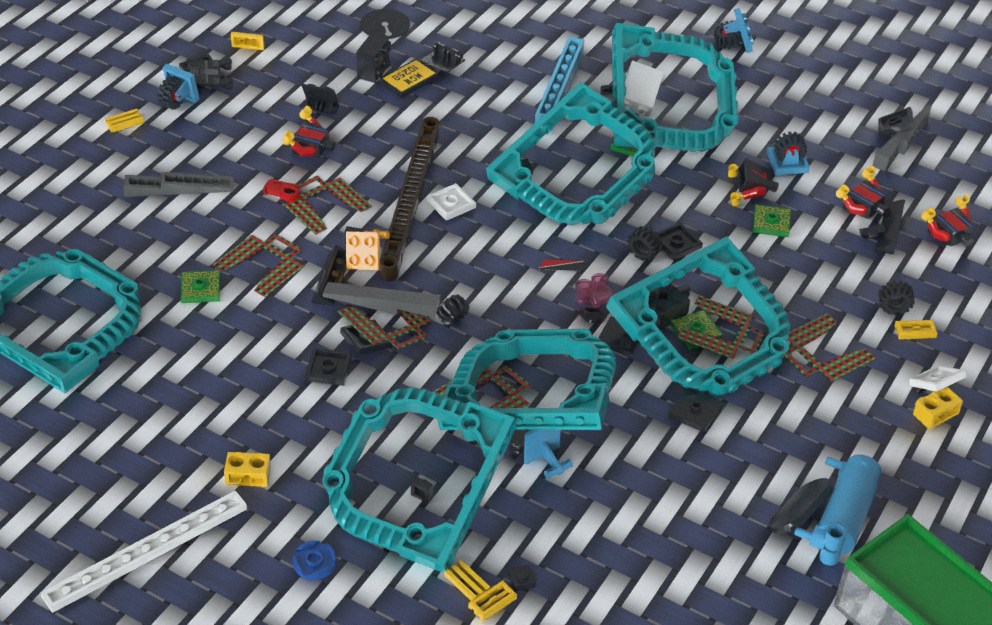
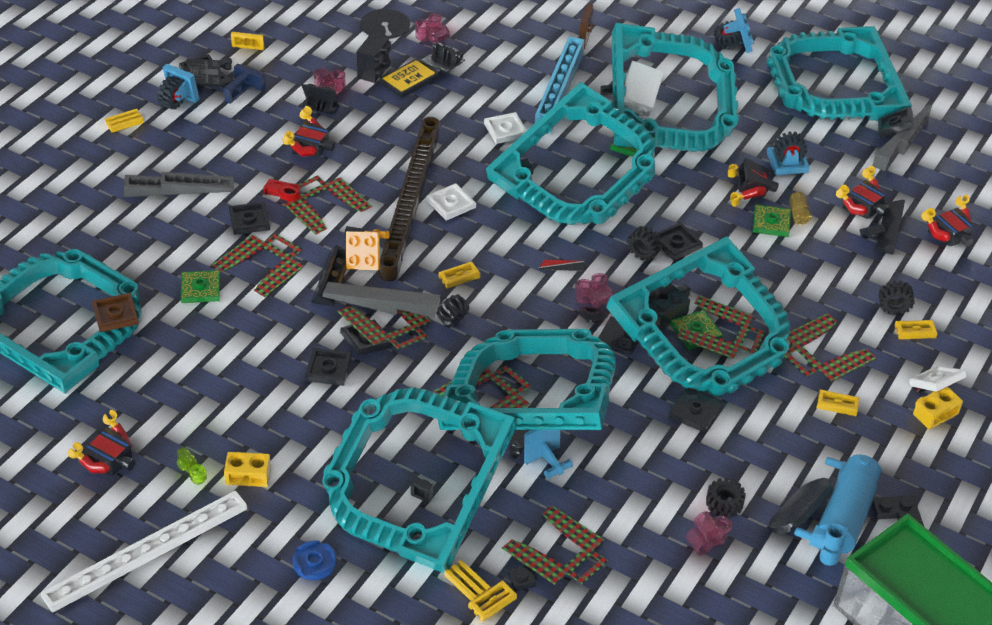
none -> torso [68,410,136,476]
none -> reddish brown plate [92,293,139,332]
none -> clear neon green plate [177,446,207,485]
none -> dark blue bracket [224,63,266,104]
none -> black plate [228,202,270,235]
none -> clear pink piece [314,68,346,93]
none -> clear pink piece [415,13,450,44]
none -> yellow tile [439,261,480,289]
none -> white plate [484,112,527,144]
none -> piece [502,506,608,584]
none -> reddish brown plate [579,4,593,50]
none -> clear pink piece [686,511,733,555]
none -> black tyre [706,478,746,518]
none -> teal arch [767,26,912,121]
none -> clear yellow piece [789,192,811,225]
none -> yellow tile [817,389,860,416]
none -> black plate [872,495,924,526]

